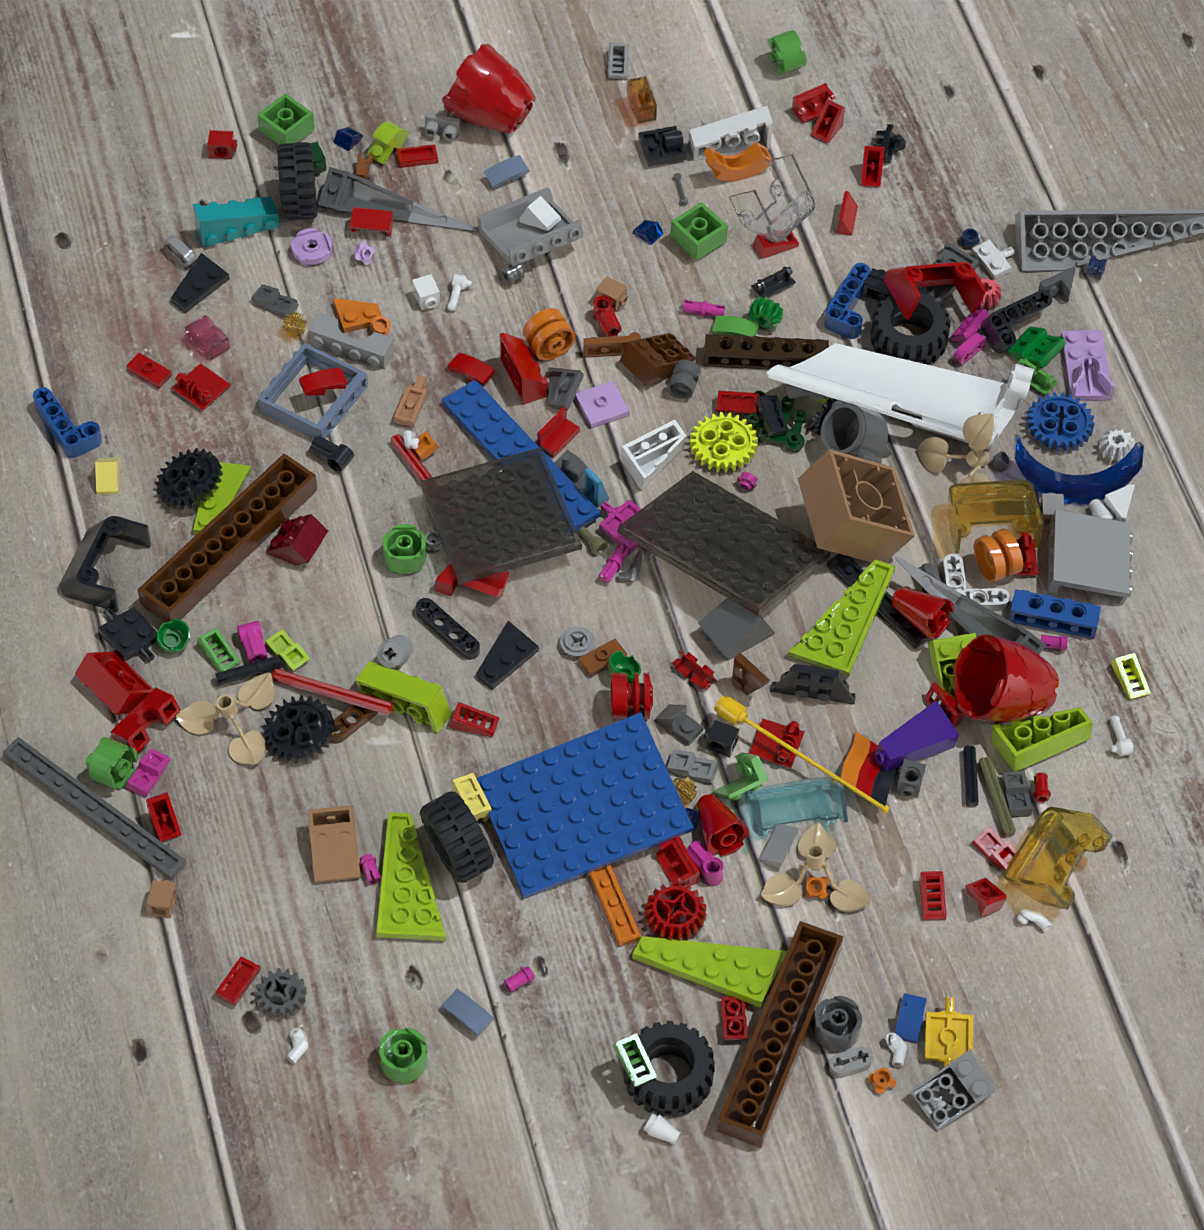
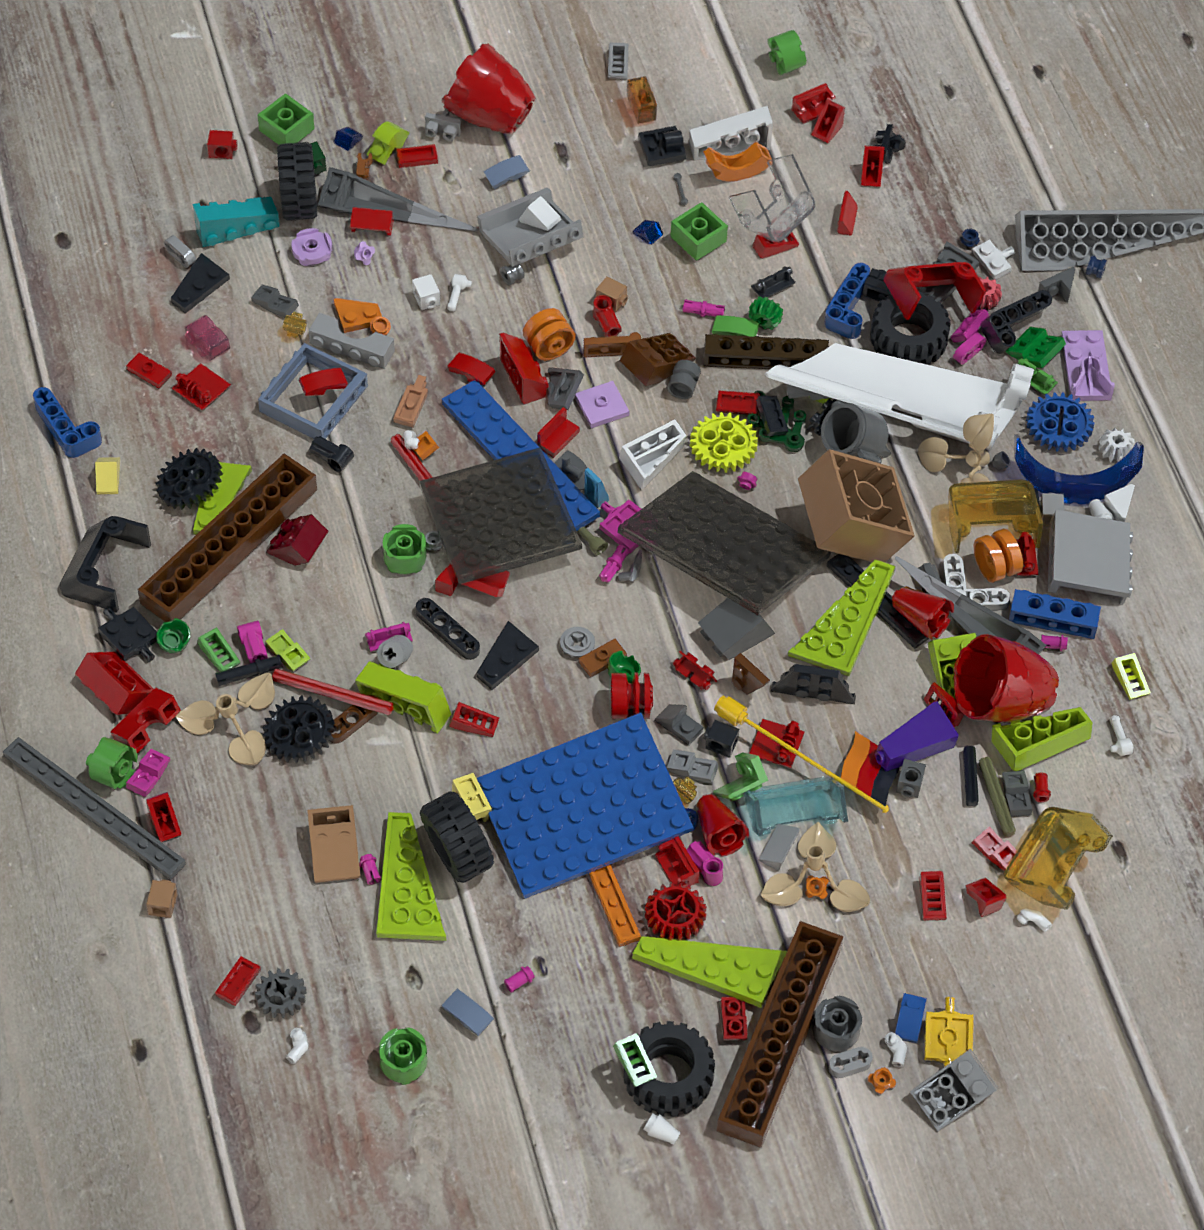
none -> dark pink hinge [365,622,413,652]

